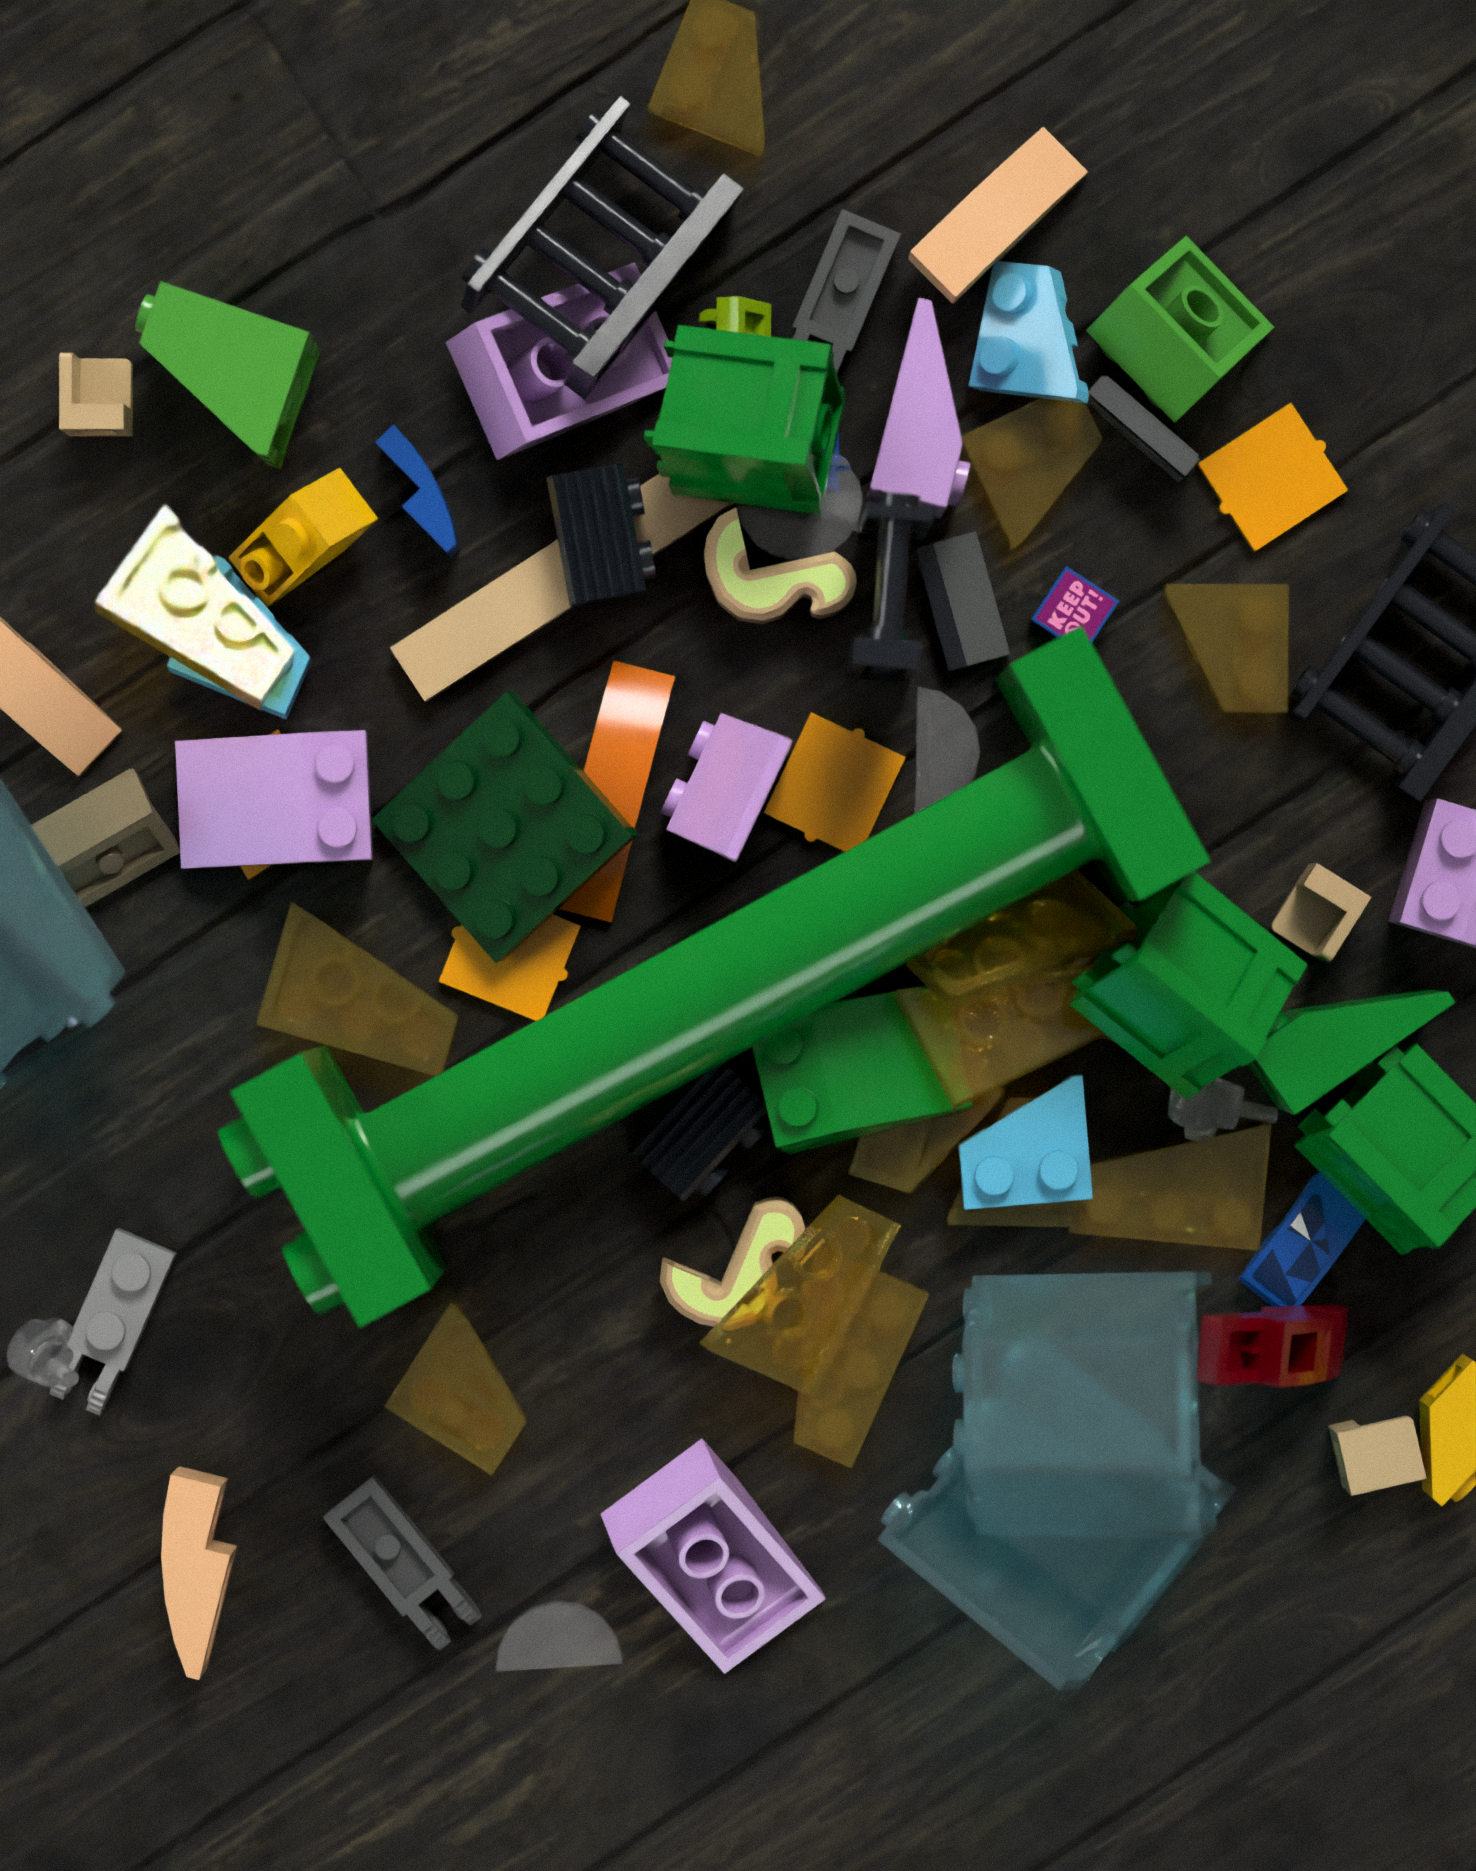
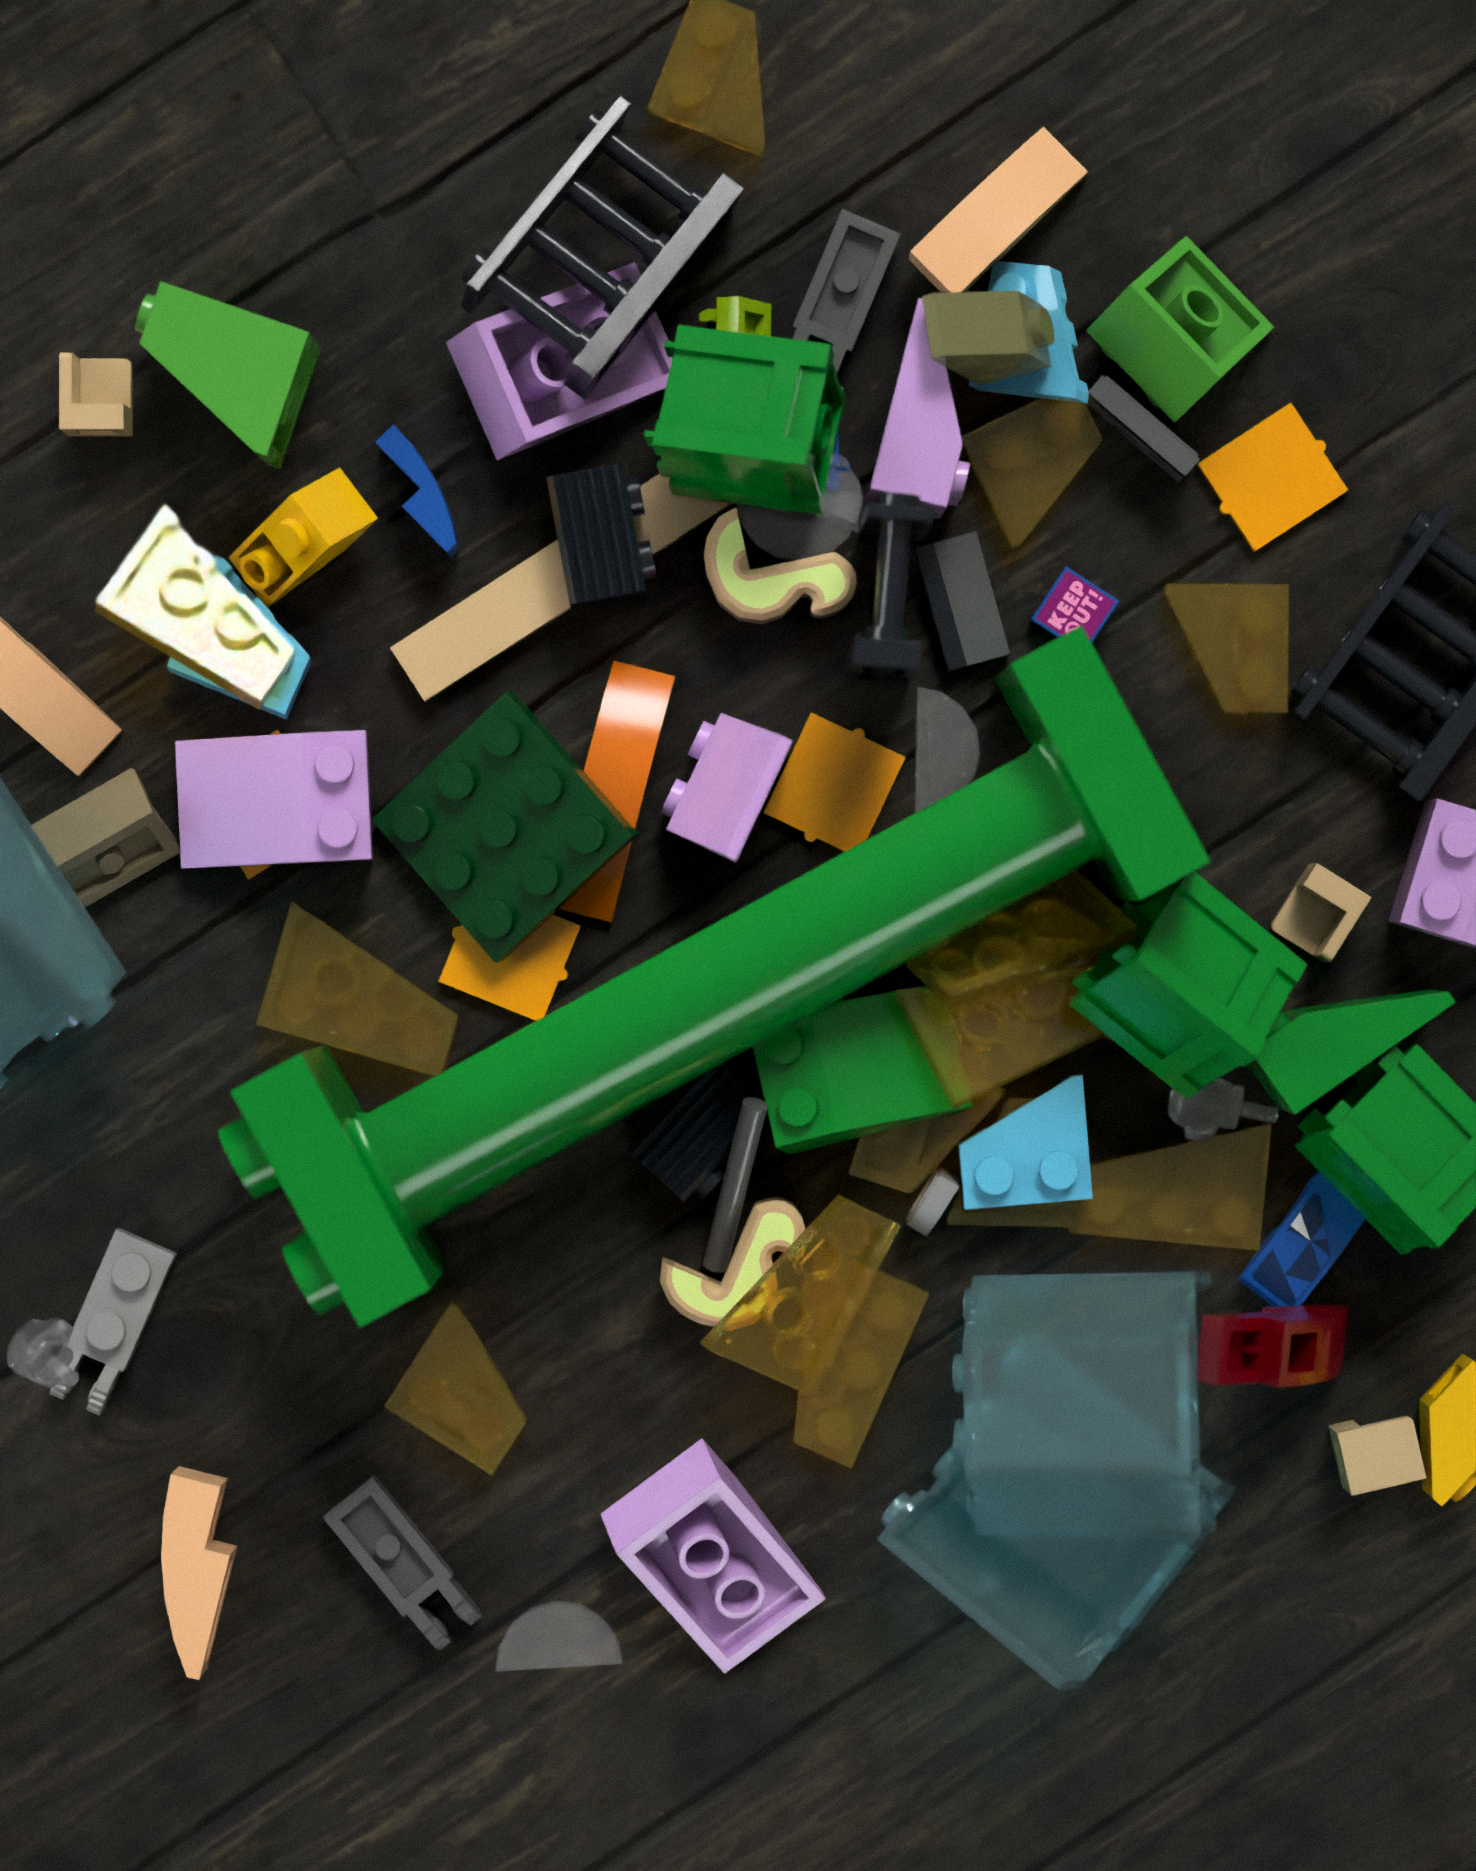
none -> dark grey bar [703,1097,768,1272]
none -> light grey tile [905,1166,959,1236]
none -> olive slope [922,291,1054,385]

